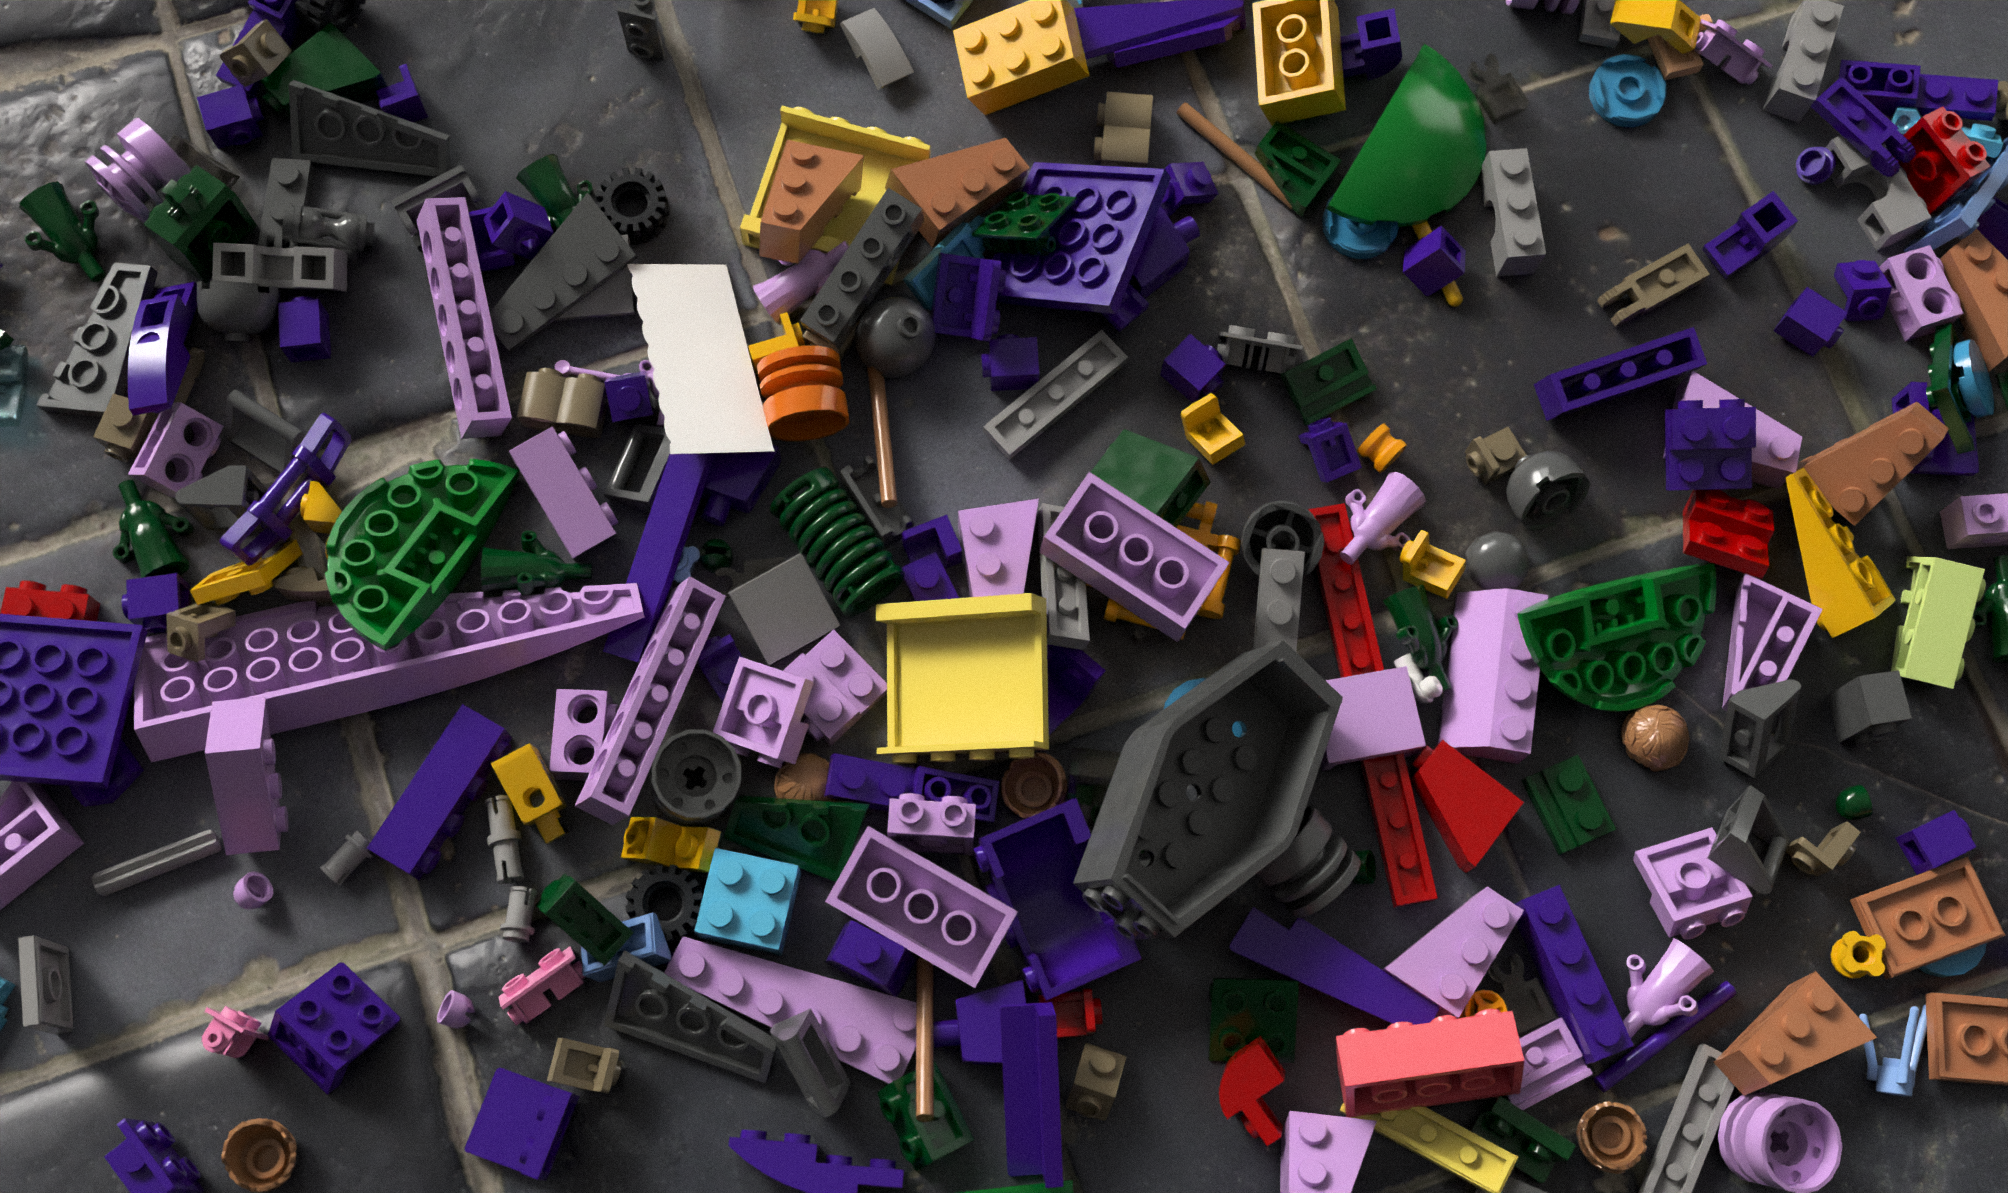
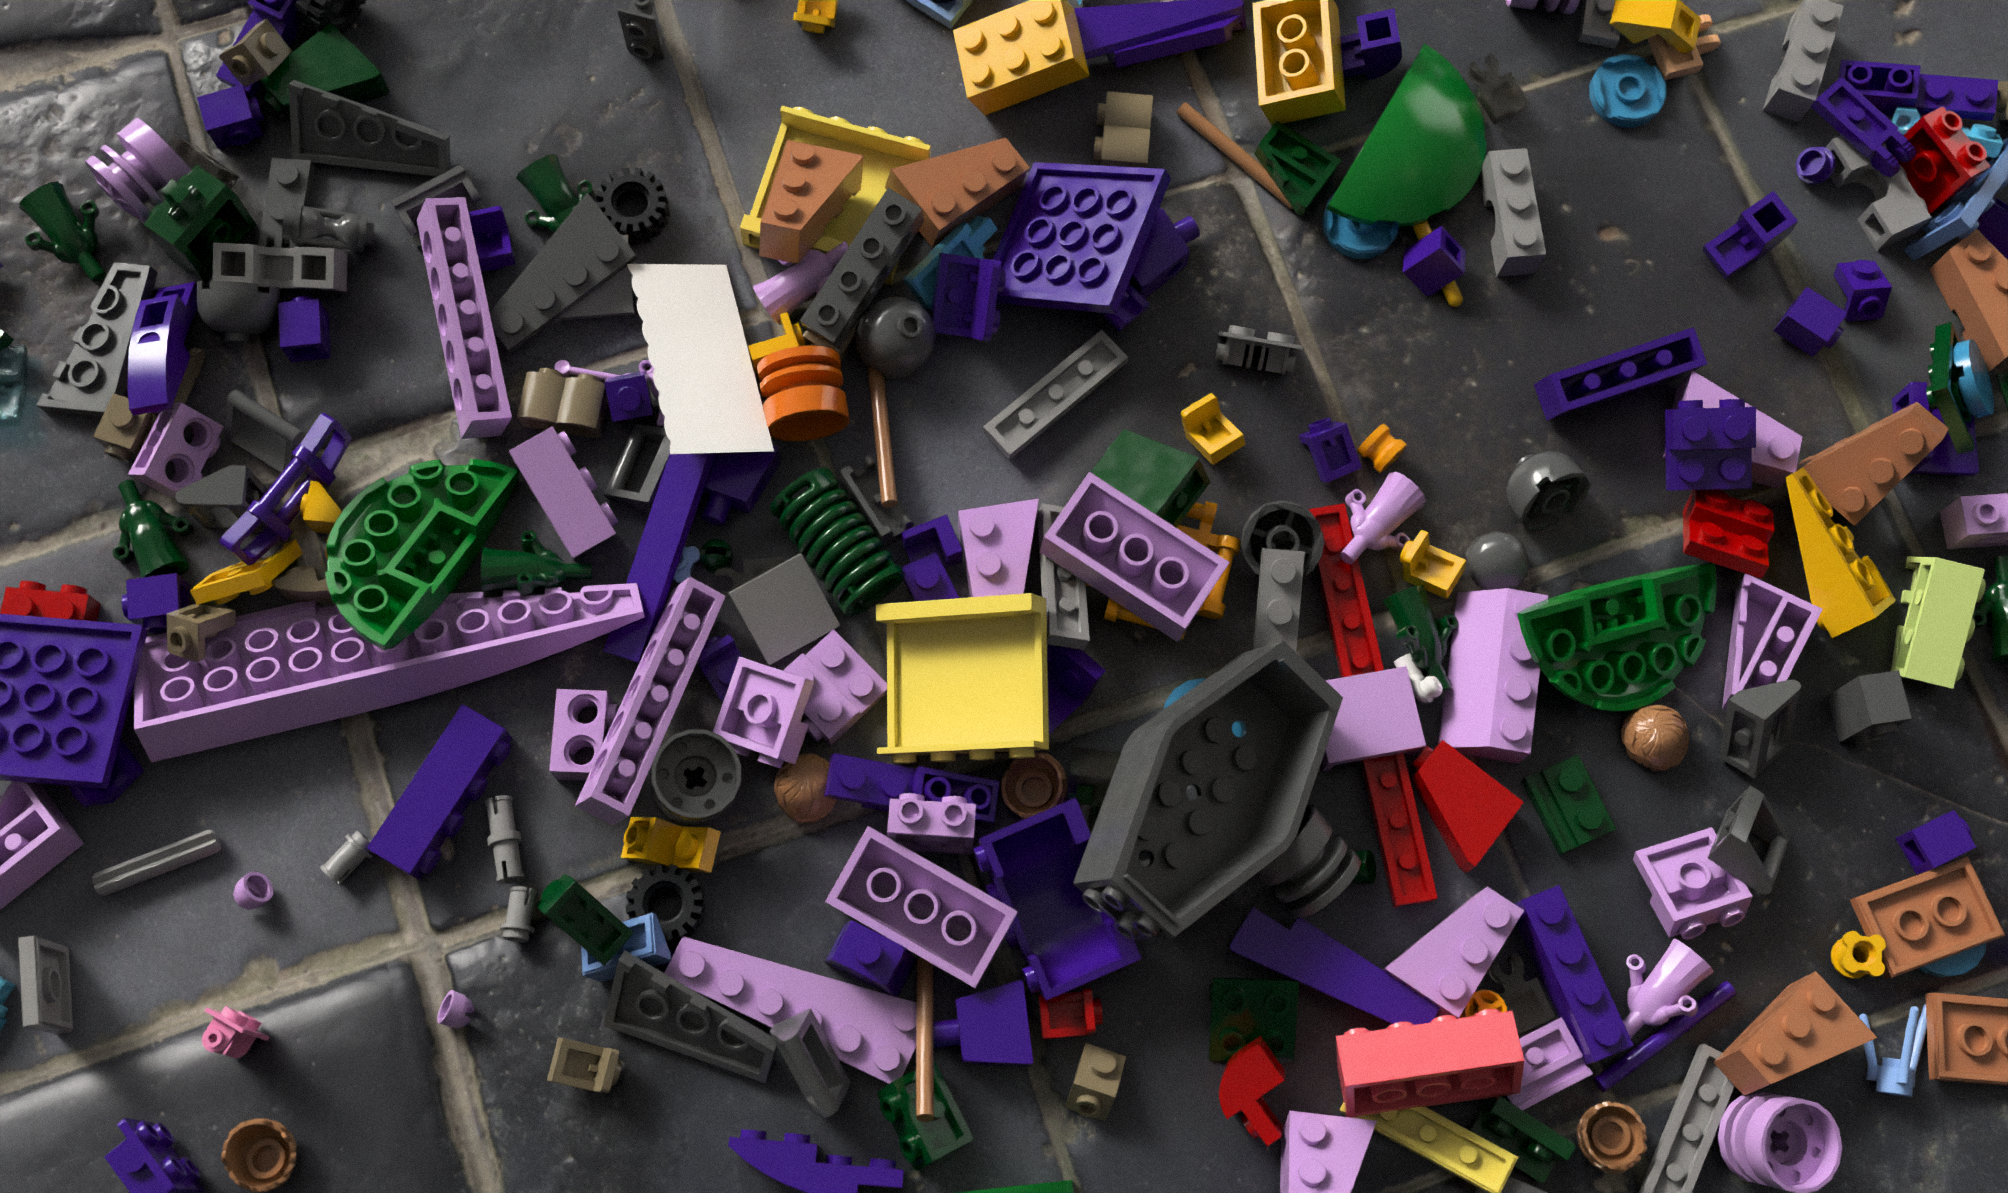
lavender wedge [205,697,289,855] -> none
dark purple bracket [267,962,400,1095] -> none
dark purple panel [376,64,428,122] -> none
dark purple bracket [465,1068,580,1181] -> none
dark purple brick [484,191,554,260] -> none
yellow torso [491,743,569,844] -> none
bright pink hinge [499,946,585,1026] -> none
medium azure brick [694,848,802,956] -> none
dark green wing [723,796,869,882] -> none
light grey slope [840,8,914,90] -> none
dark green hinge [972,191,1077,256] -> none
dark purple brick [981,334,1039,391] -> none
dark purple panel [1000,1002,1063,1188] -> none
dark purple bracket [1159,161,1219,216] -> none
dark purple brick [1160,334,1226,403] -> none
dark green plate [1280,338,1377,426] -> none
dark tan bracket [1465,426,1527,485] -> none
dark tan hinge [1597,244,1710,327] -> none
lavender hinge [1695,19,1773,85] -> none
dark tan bracket [1786,822,1861,877] -> none
dark green hinge [1836,785,1873,820] -> none
lavender brick [1879,245,1963,342] -> none

